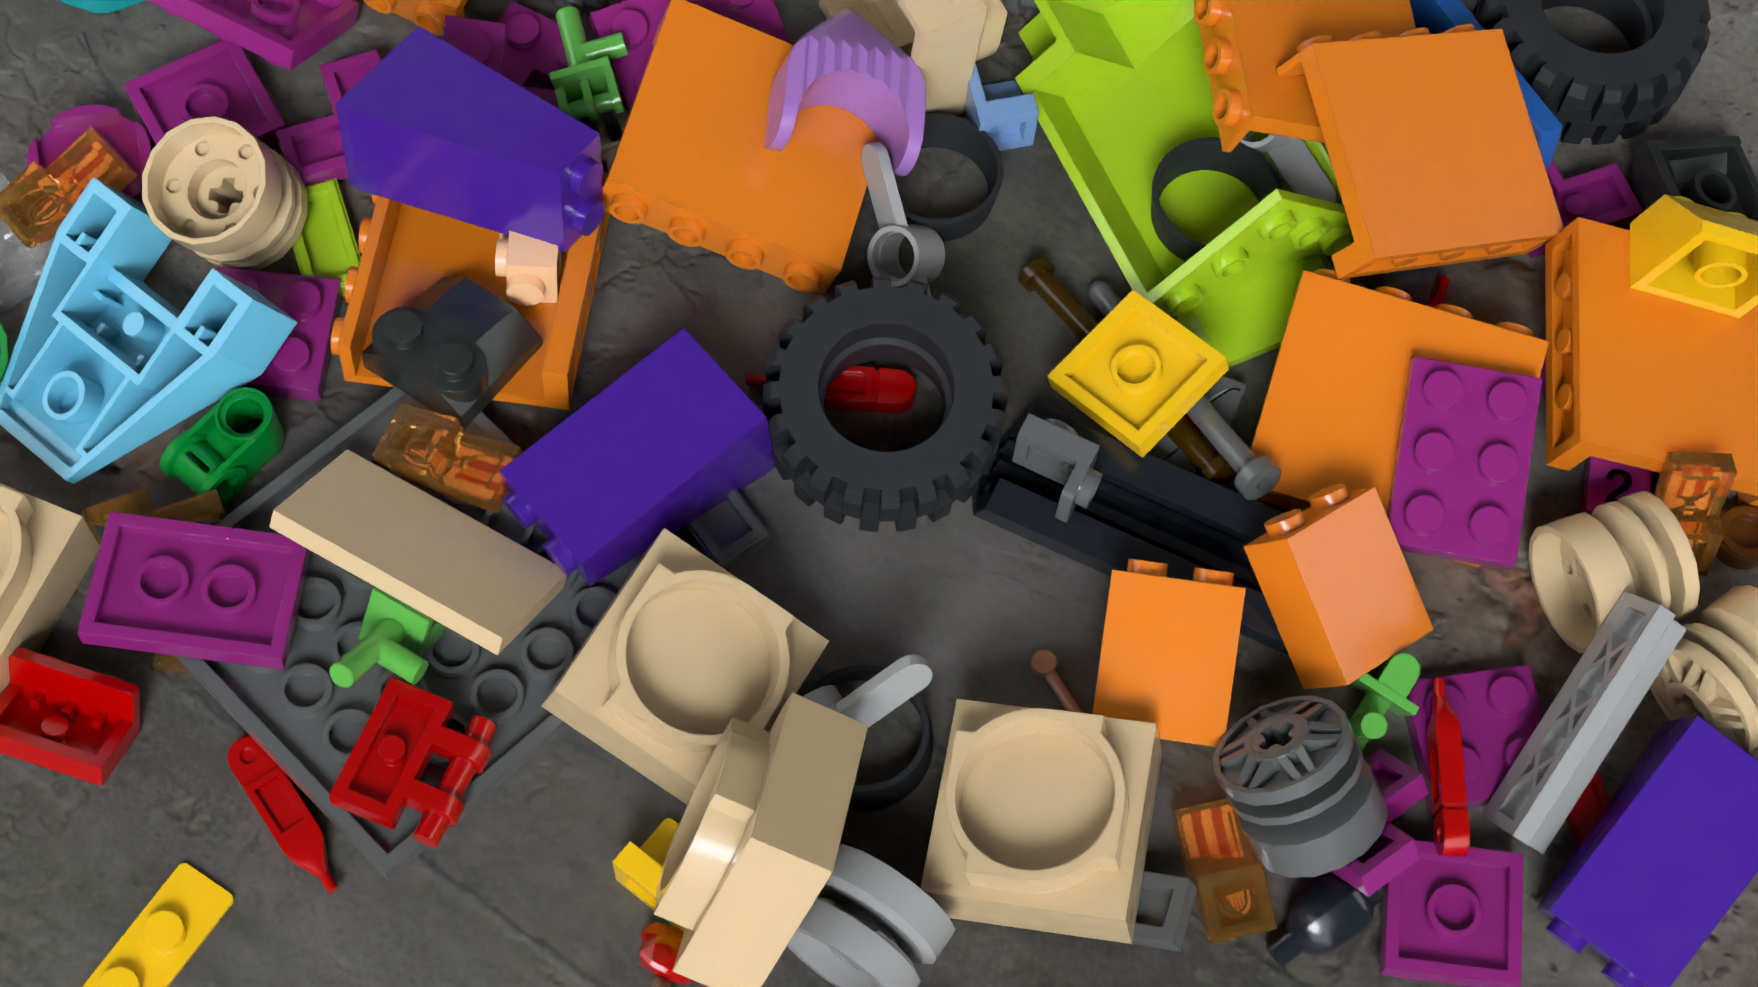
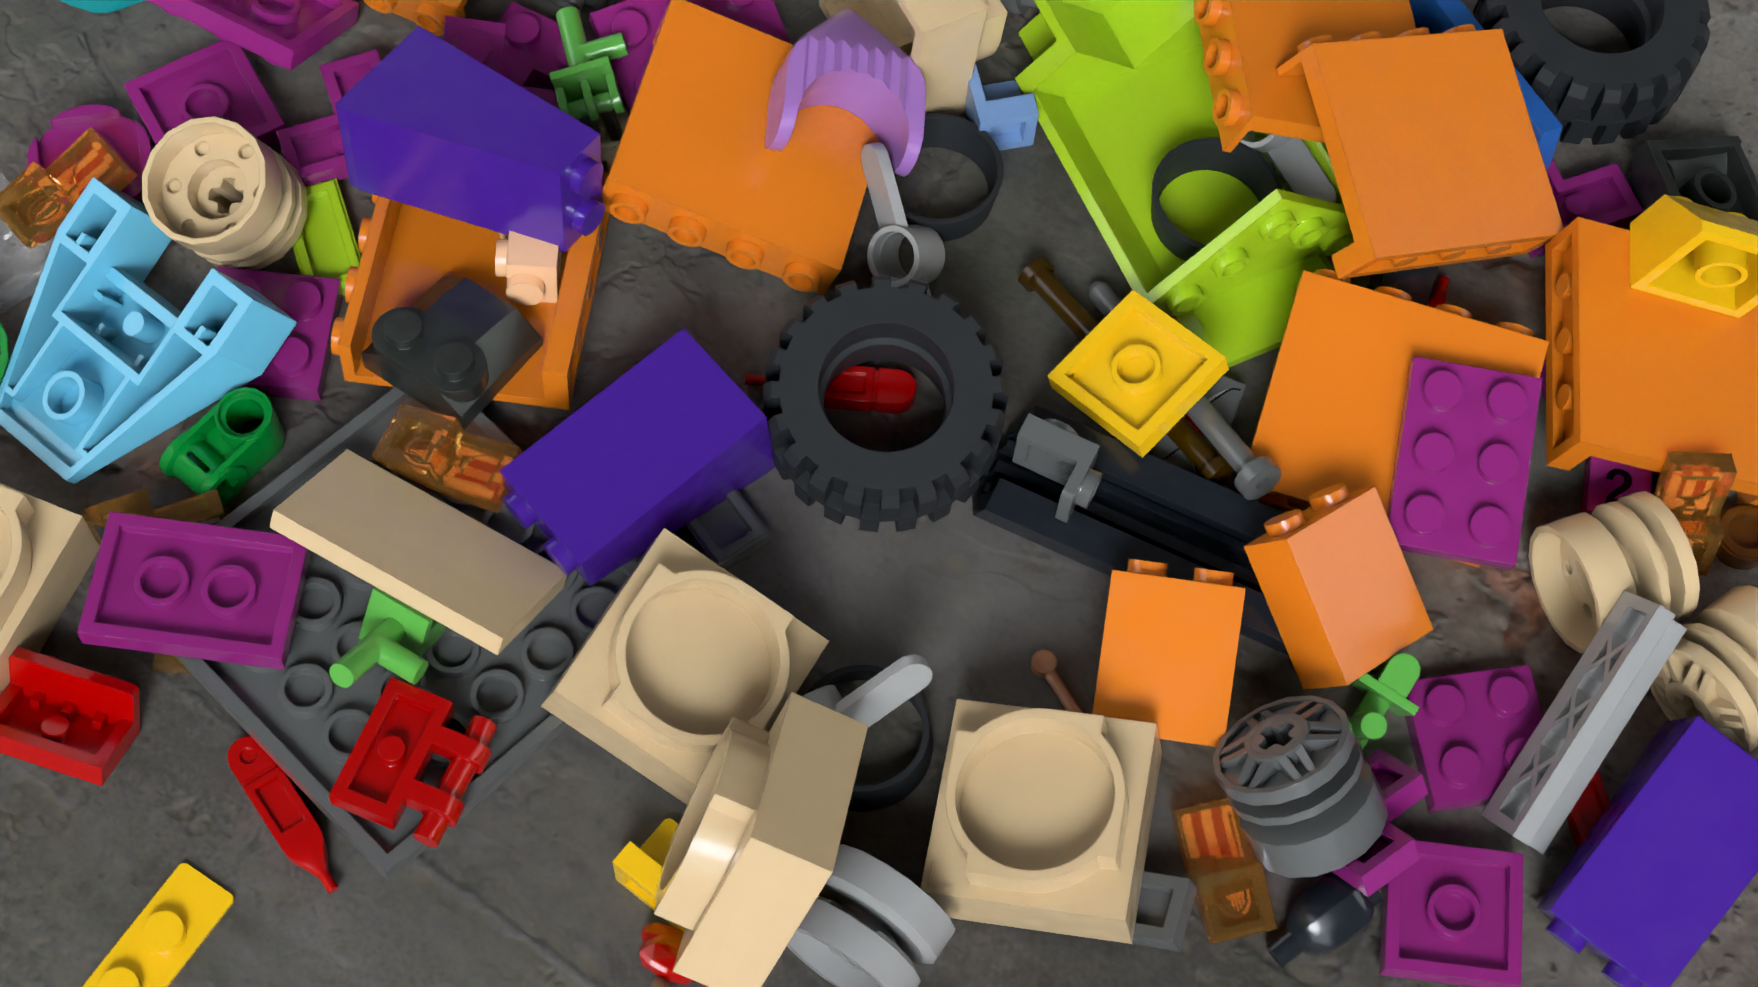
red piece [1426,678,1470,857] -> none

